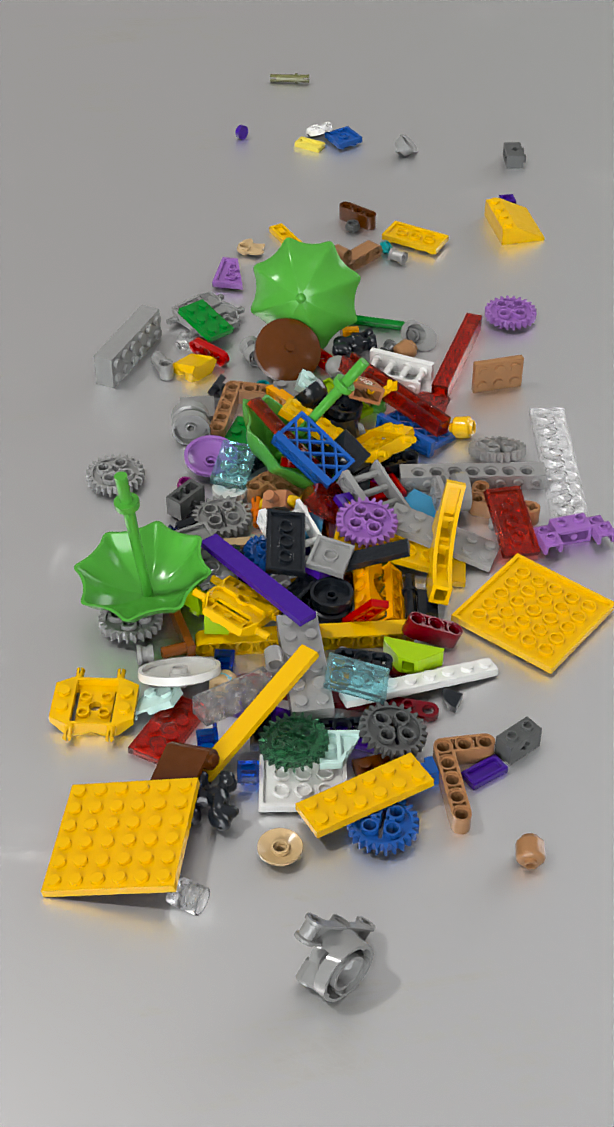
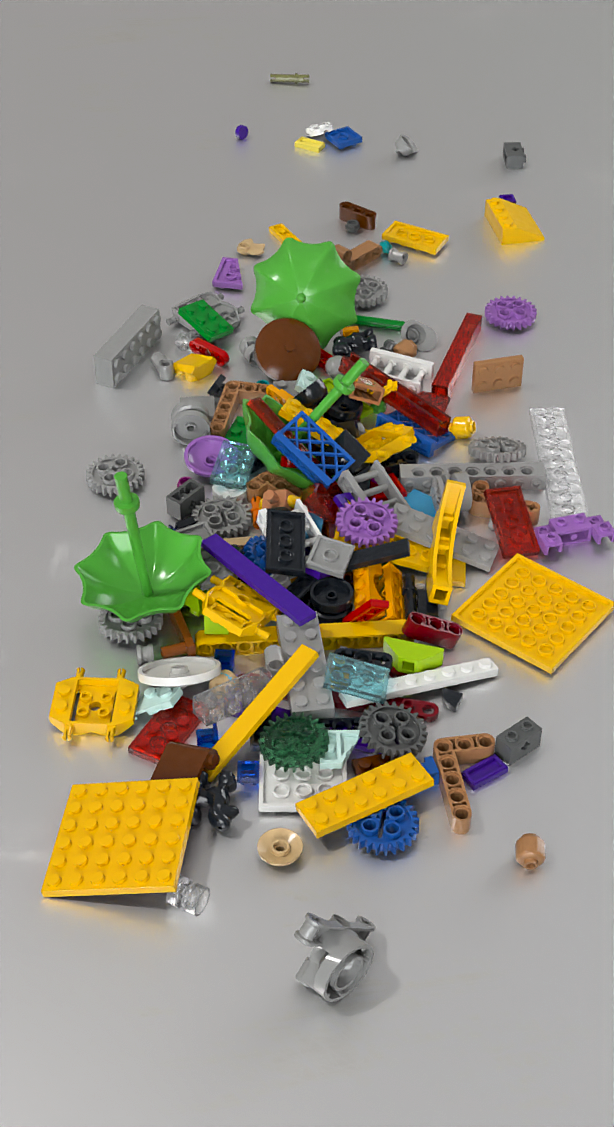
none -> light grey gear [355,274,388,308]

